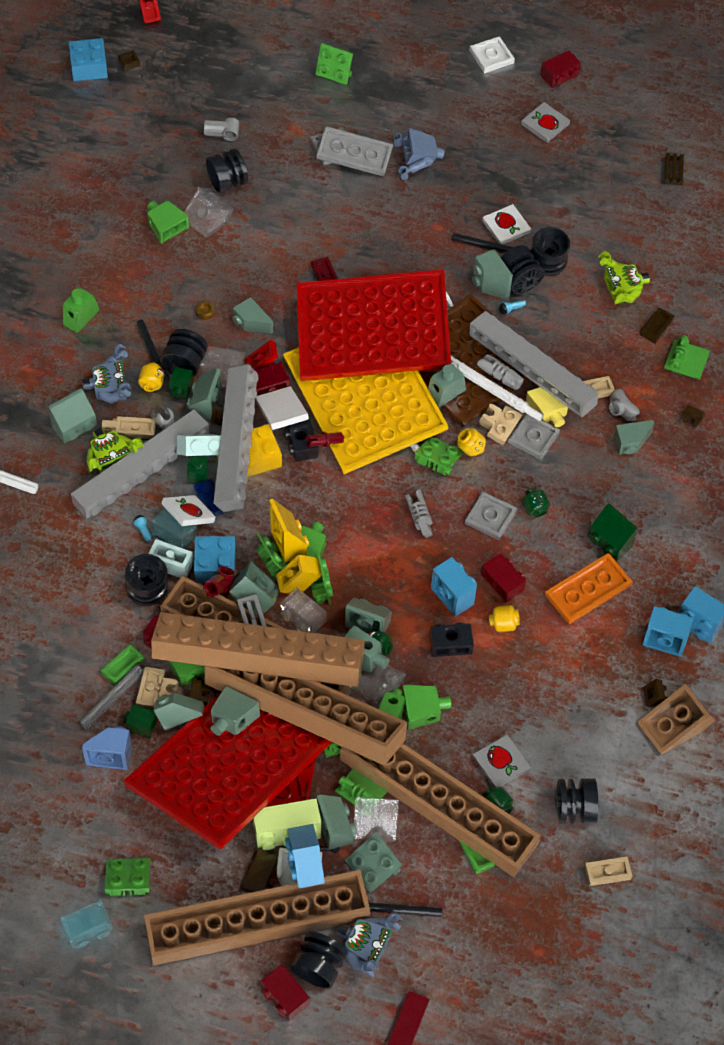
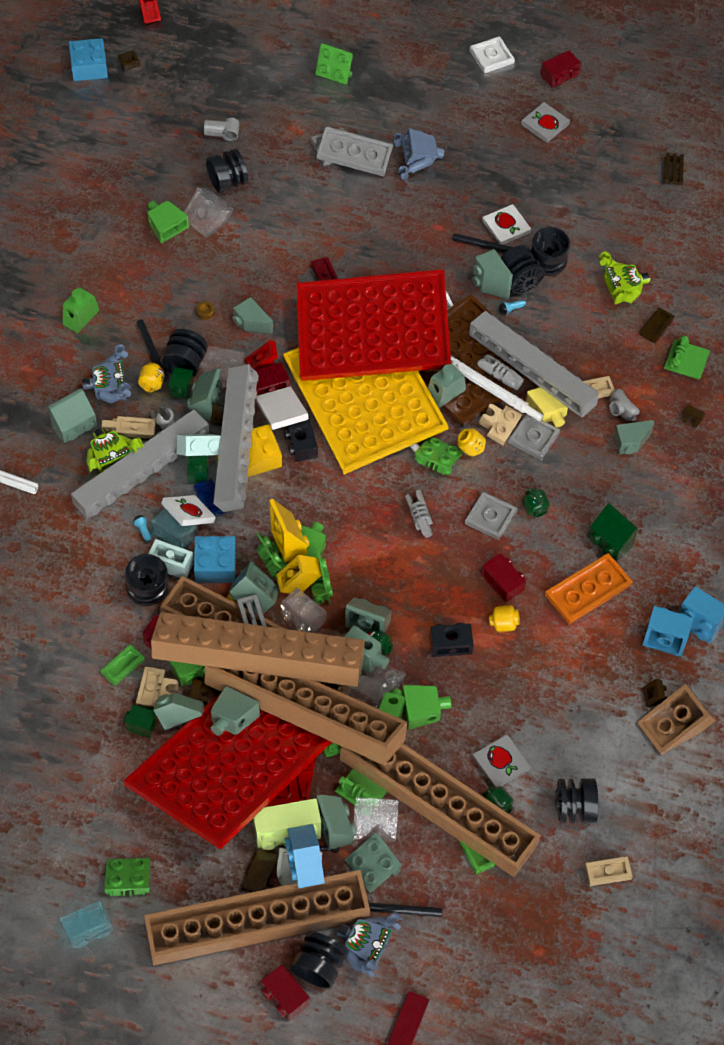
light grey axle [80,664,144,730] -> none
medium blue slope [82,726,132,770] -> none
dark red piece [203,566,235,598] -> none
dark red axle [306,432,344,447] -> none
dark azure brick [431,557,477,617] -> none

